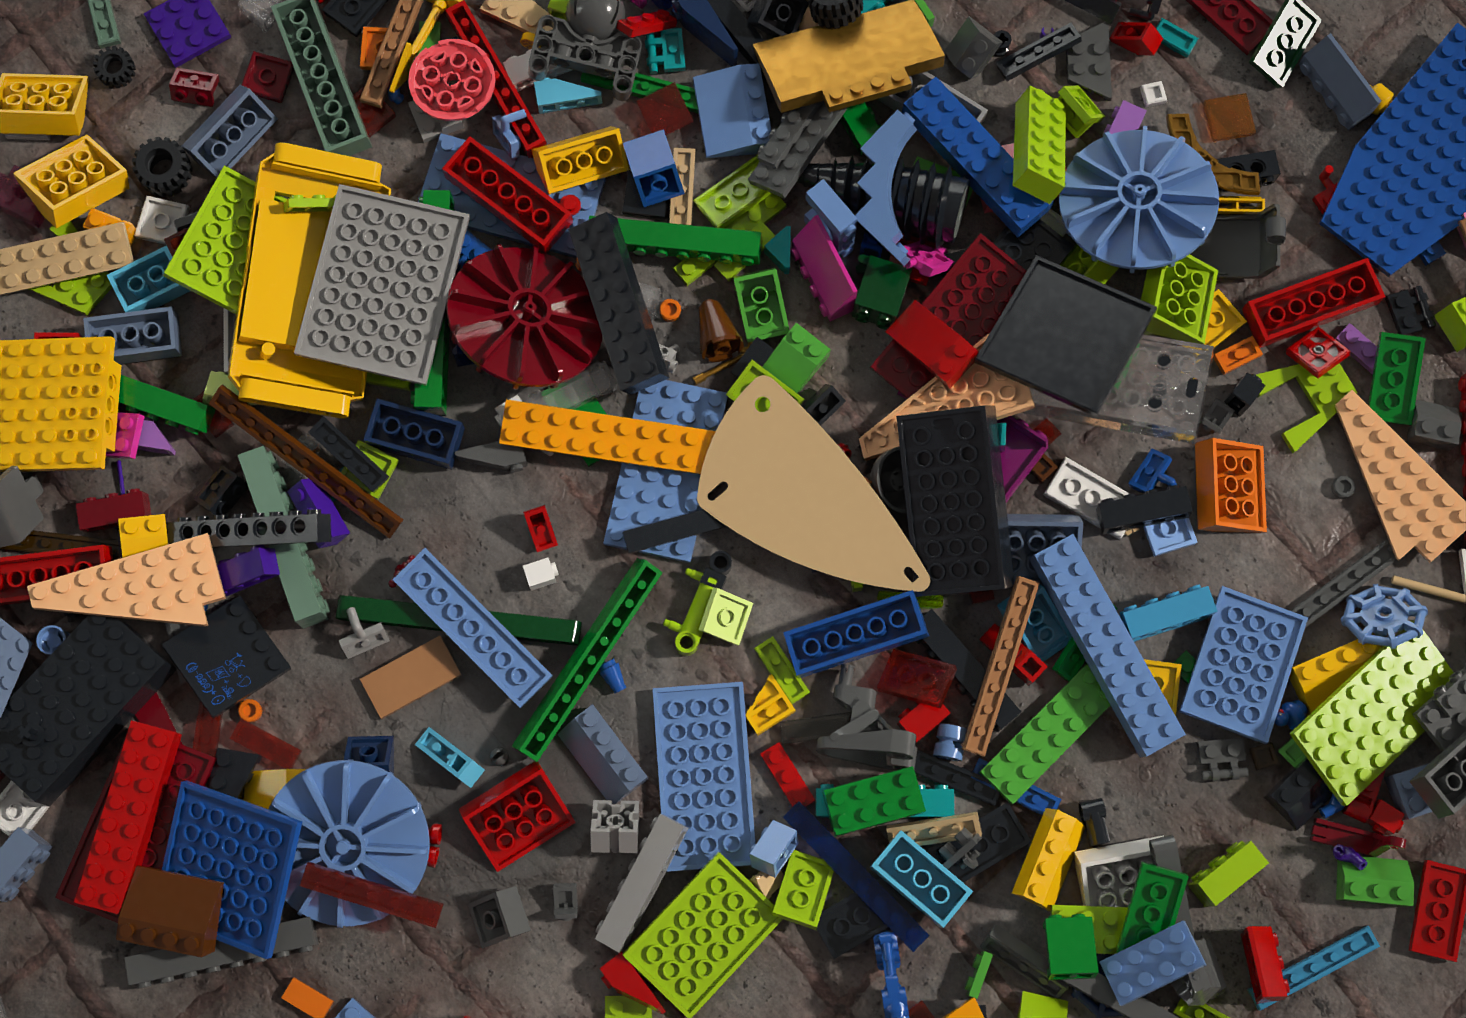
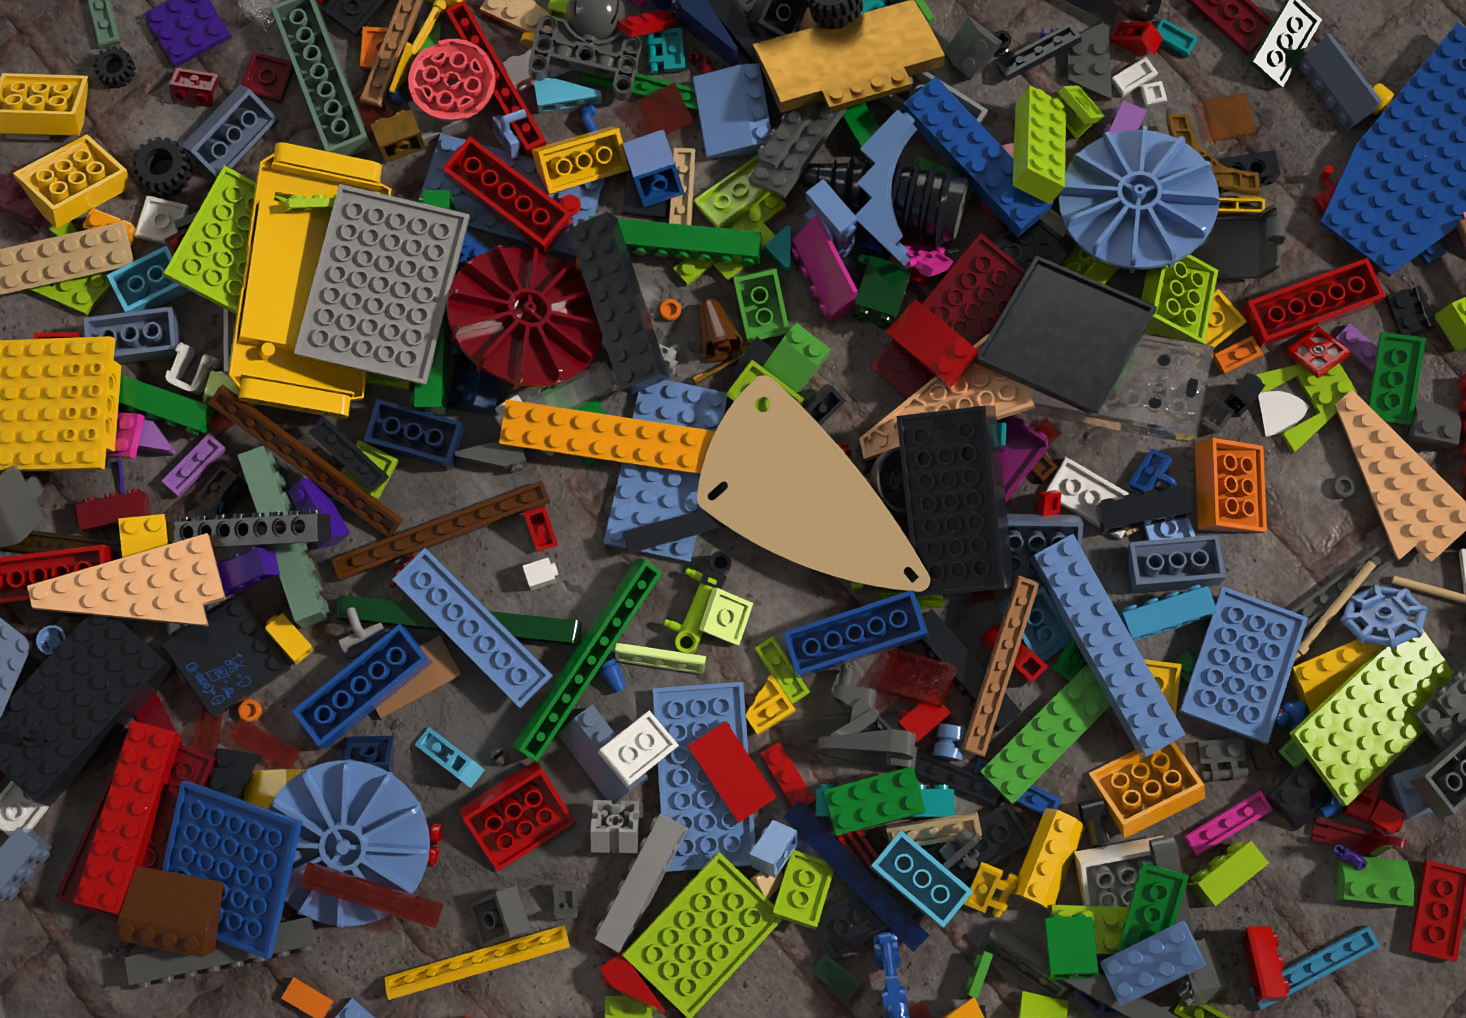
none -> medium lavender plate [162,433,227,497]
none -> white piece [165,342,220,395]
none -> yellow brick [265,613,313,665]
none -> blue brick [292,624,432,749]
none -> reddish brown plate [332,481,551,581]
none -> pearl gold brick [370,110,426,163]
none -> yellow plate [385,925,570,1000]
none -> dark blue slope [447,363,501,414]
none -> blue arm [582,104,598,133]
none -> white tile [598,711,679,787]
none -> yellowish green tile [615,643,706,674]
none -> red tile [688,721,777,823]
none -> dark red arm [690,51,711,75]
none -> clear green plate [810,953,861,1001]
none -> red tile [837,830,878,876]
none -> yellow plate [963,862,1018,917]
none -> red tile [1035,490,1062,517]
none -> light orange slope [1089,742,1205,839]
none -> white tile [1111,57,1158,97]
none -> sand blue slope [1128,535,1226,593]
none -> dark pink tile [1183,790,1273,856]
none -> white sticker [1258,391,1309,436]
none -> tan bar [1293,560,1376,665]

